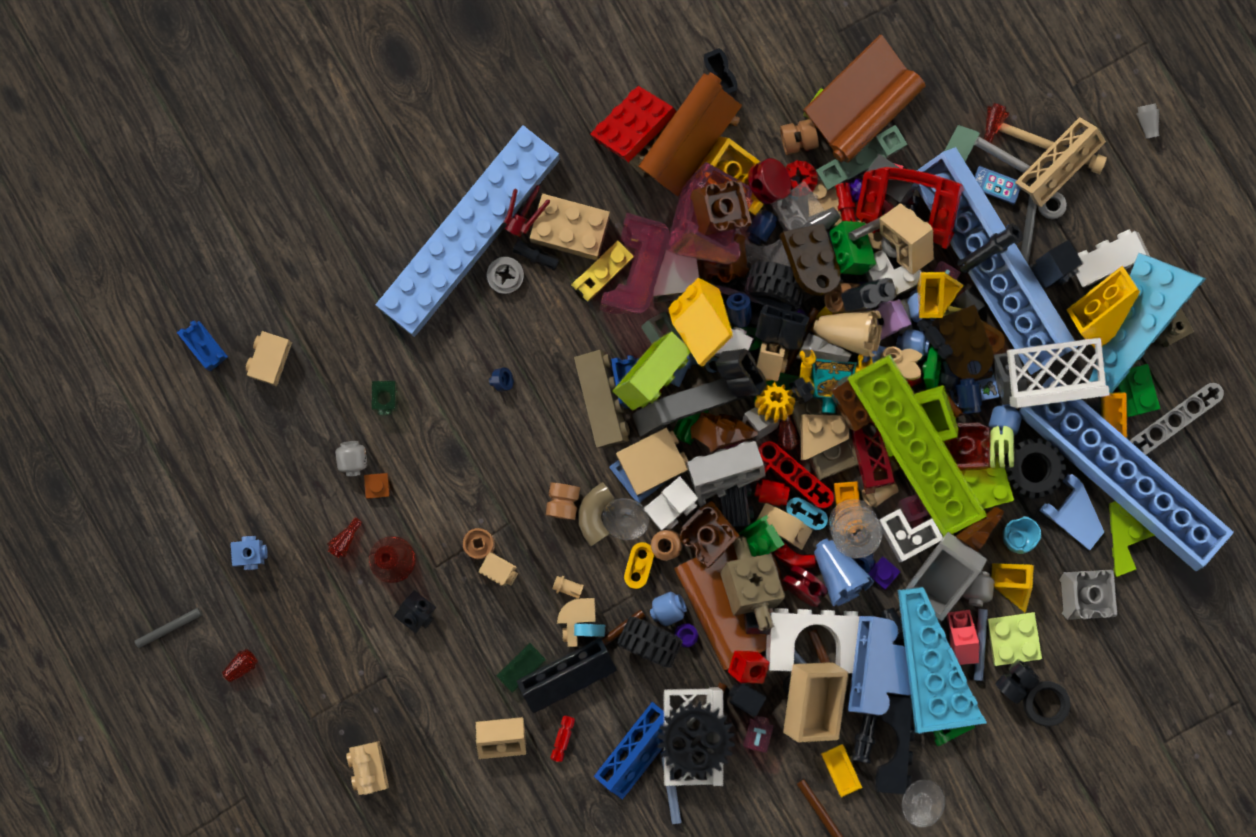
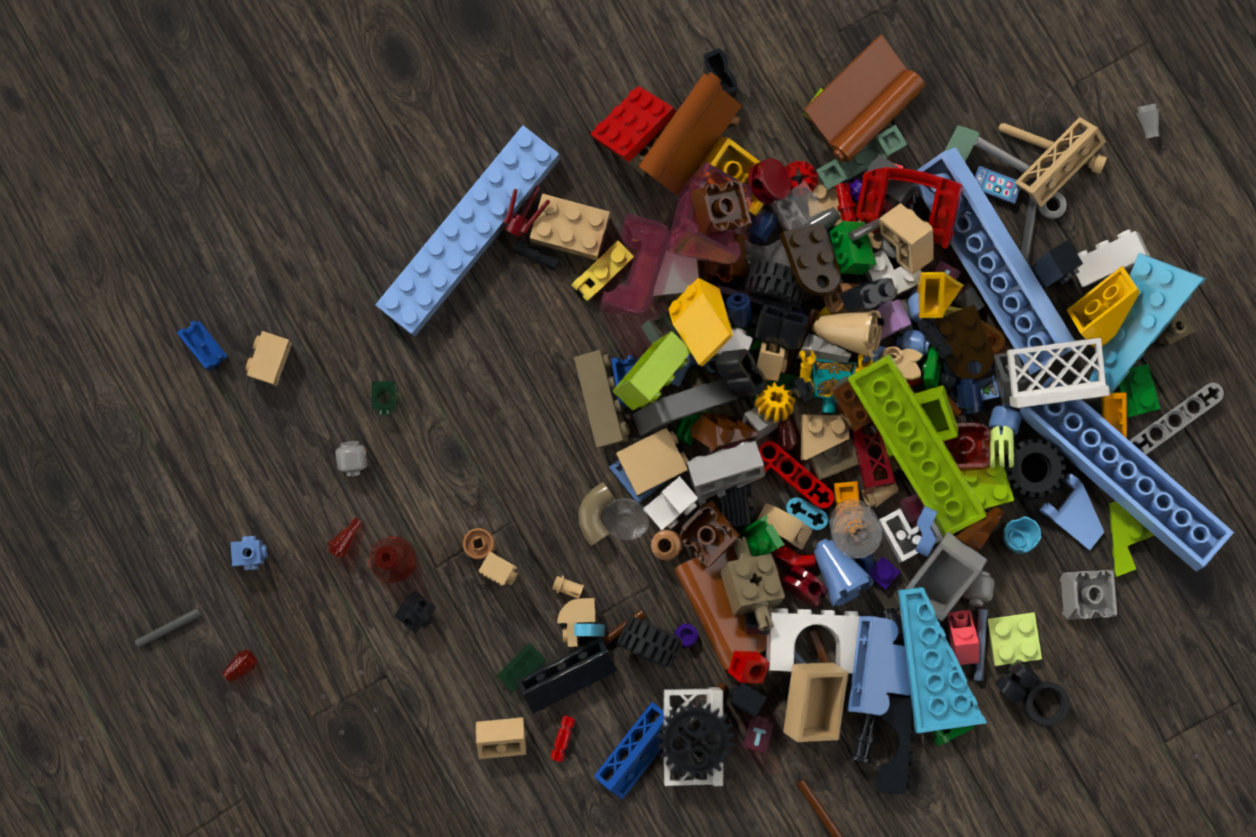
tan brick [347,741,389,795] -> none
dark orange plate [364,473,390,499] -> none
light grey gear [487,257,524,294] -> none
dark blue tile [489,367,514,392] -> none
medium nougat wheel [545,483,580,520] -> none
yellow plate [624,542,654,589] -> none
medium blue head [650,592,687,626] -> none
sand blue bar [662,757,681,824] -> none
red brick [754,479,790,506] -> none
medium nougat wheel [780,119,819,155] -> none
yellow tile [821,744,862,797] -> none
clear dish [902,780,945,827] -> none
black pin [958,223,1023,274] -> none
clear red cone [984,103,1009,144] -> none
yellow slope [991,563,1034,613] -> none
none -> medium blue piece [915,506,937,557]

